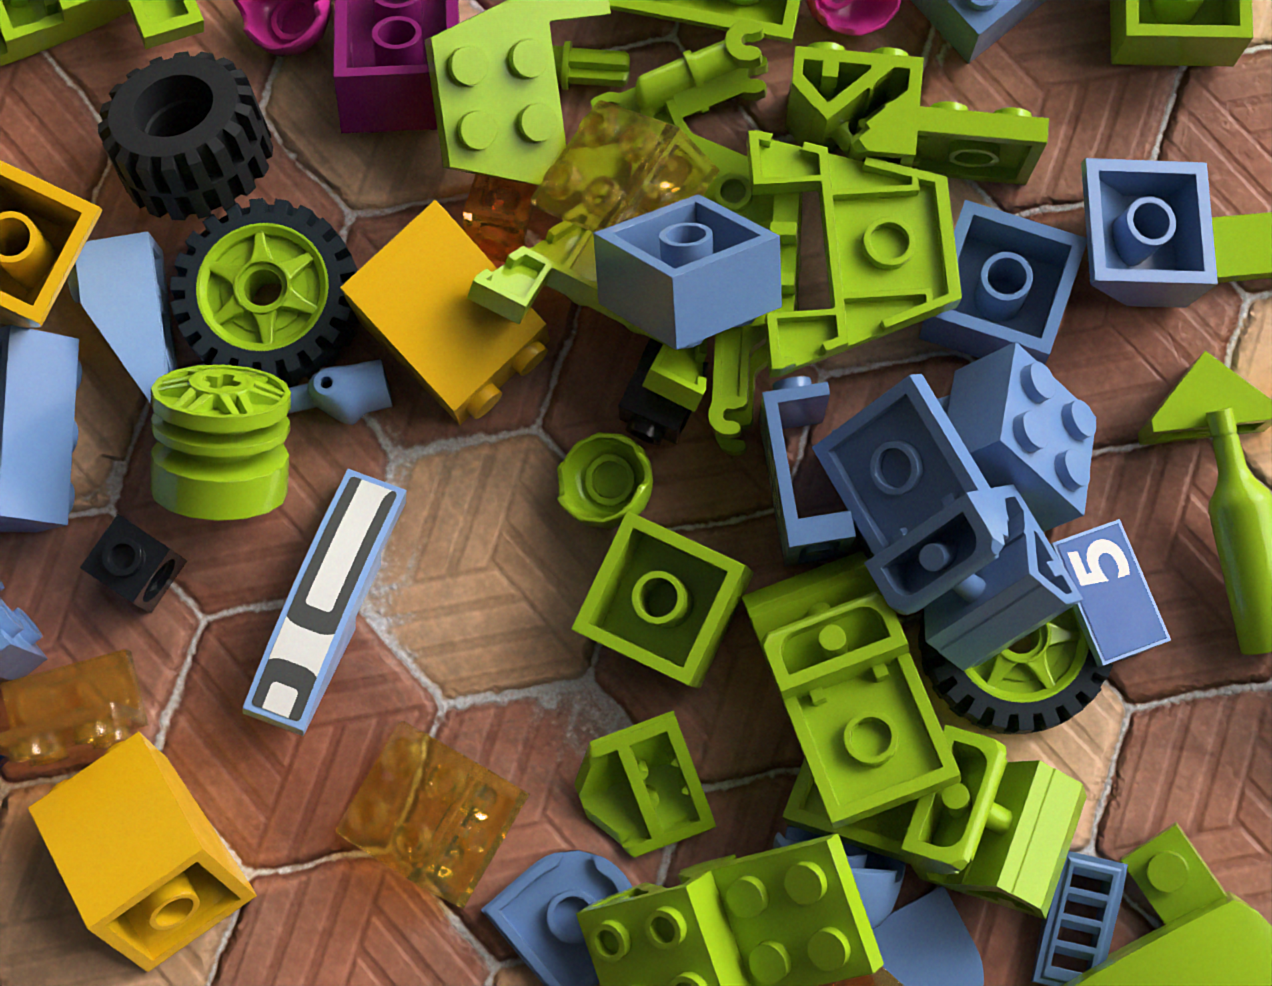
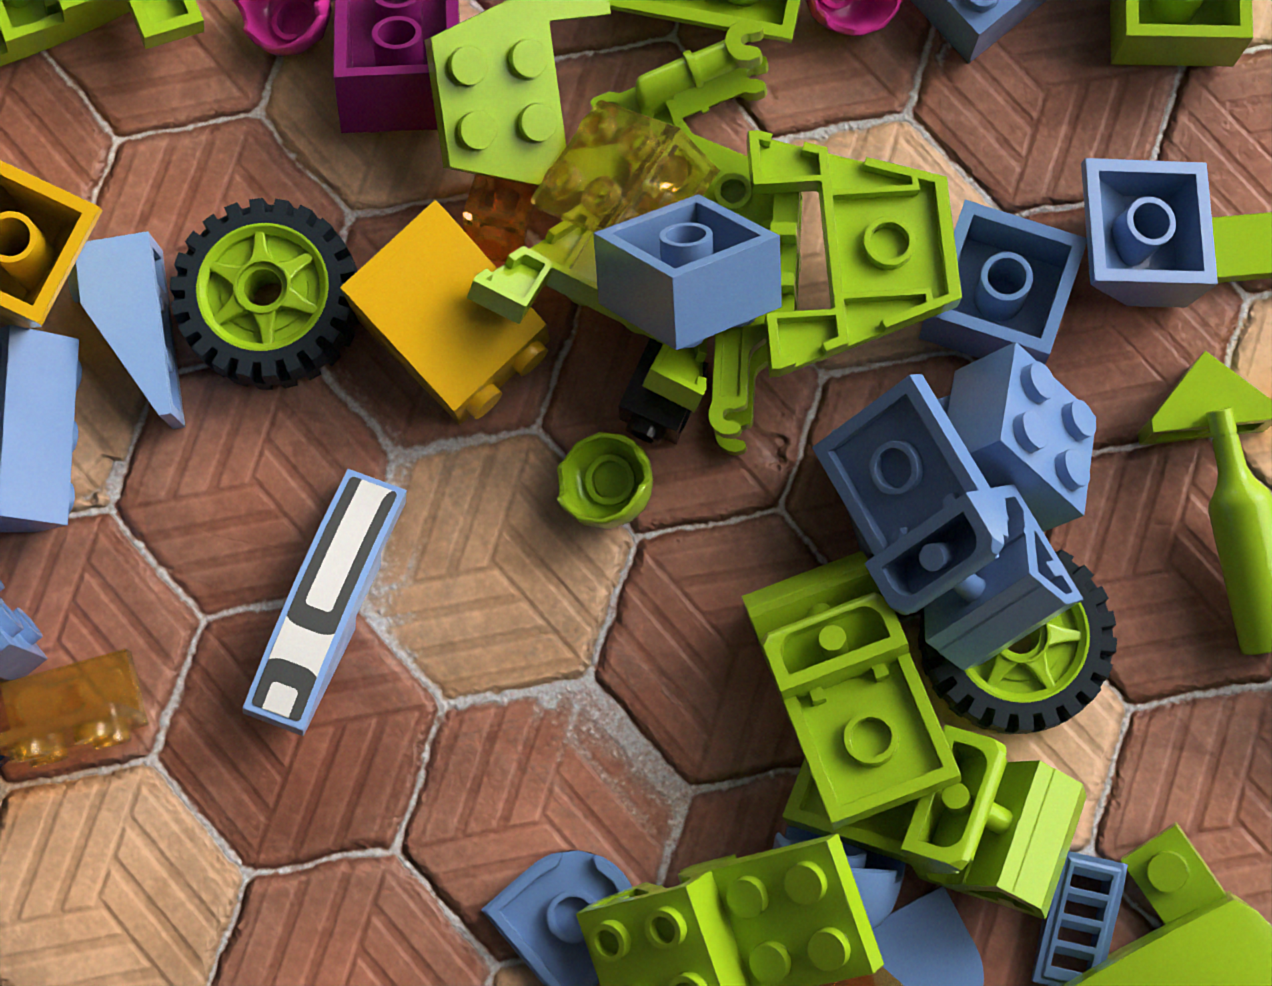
yellow slope [28,731,257,972] -> none
black brick [80,514,187,613] -> none
black tyre [98,51,273,220] -> none
lime wheel [151,364,291,521] -> none
medium blue piece [288,359,393,425] -> none
clear yellow bracket [336,721,530,909] -> none
lime axle [552,41,630,90] -> none
lime brick [571,510,754,689] -> none
lime slope [574,711,717,858] -> none
medium blue panel [759,376,856,567] -> none
lime piece [785,42,1049,185] -> none
panel [1051,519,1171,668] -> none

